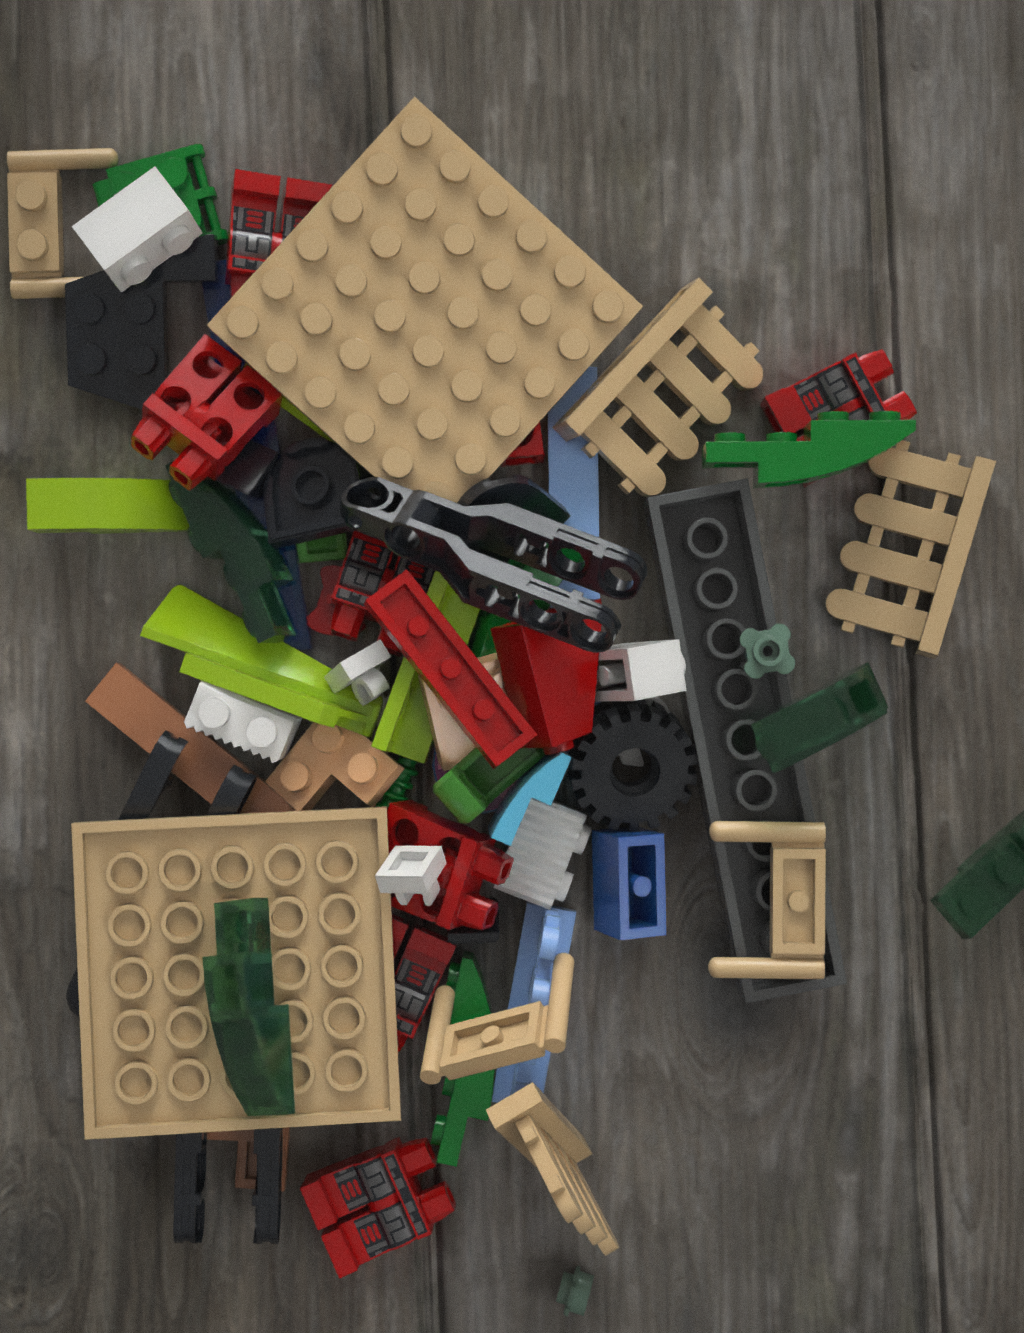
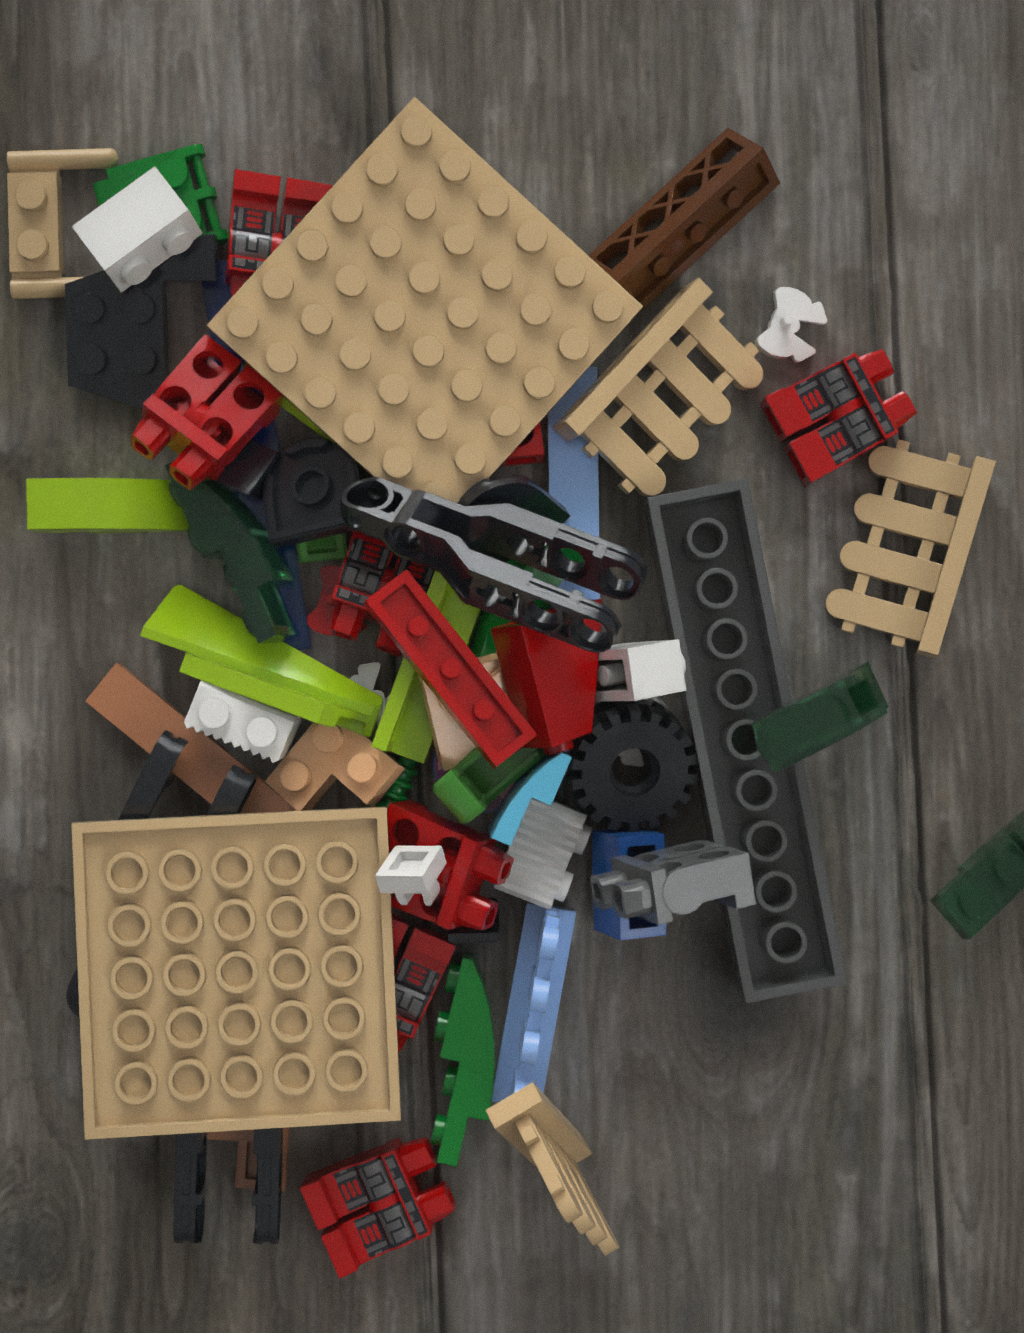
clear green slope [202,898,295,1116] -> none
white tile [324,639,391,706] -> none
tan plate [420,953,574,1084] -> none
sand green plate [556,1266,594,1317] -> none
green slope [702,411,916,489] -> none
tan plate [708,821,826,979] -> none
sand green plate [739,624,795,679] -> none
none -> reddish brown fence [589,128,780,317]
none -> dark grey hips [590,839,756,925]
none -> white piece [755,287,827,363]

